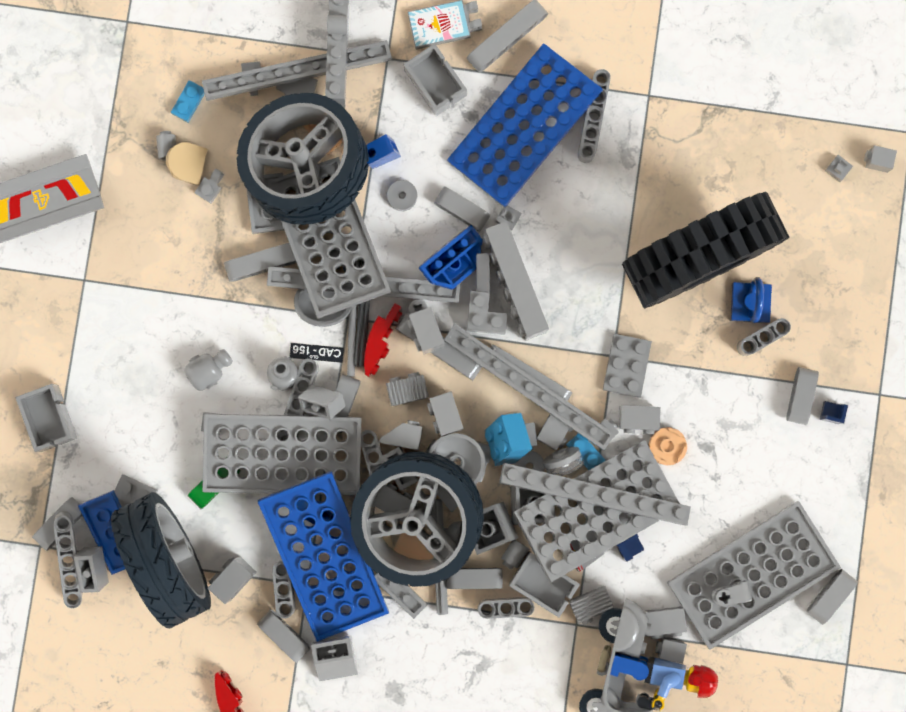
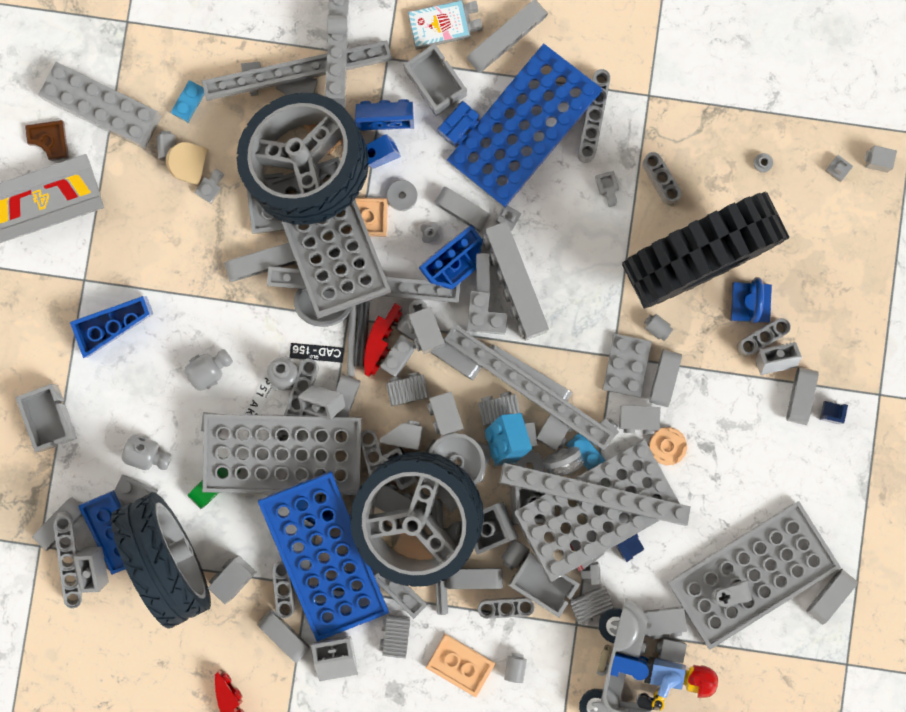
none -> reddish brown tile [25,120,69,161]
none -> light grey brick [38,62,162,150]
none -> blue wedge [70,296,153,358]
none -> light grey piece [122,435,172,470]
none -> white sticker [243,373,273,415]
none -> light nougat tile [349,198,388,237]
none -> blue slope [355,99,414,131]
none -> light grey brick [379,615,411,659]
none -> light grey brick [381,335,417,377]
none -> light grey plate [420,223,440,243]
none -> light nougat tile [426,633,496,697]
none -> blue brick [437,101,480,147]
none -> light grey brick [478,392,520,426]
none -> light grey brick [504,653,527,683]
none -> light grey tile [581,563,601,585]
none -> light grey plate [595,171,619,207]
none -> light grey beam [642,152,681,205]
none -> light grey brick [644,314,673,341]
none -> light grey beam [649,349,682,407]
none -> light grey plate [754,153,773,173]
none -> light grey brick [755,342,802,375]

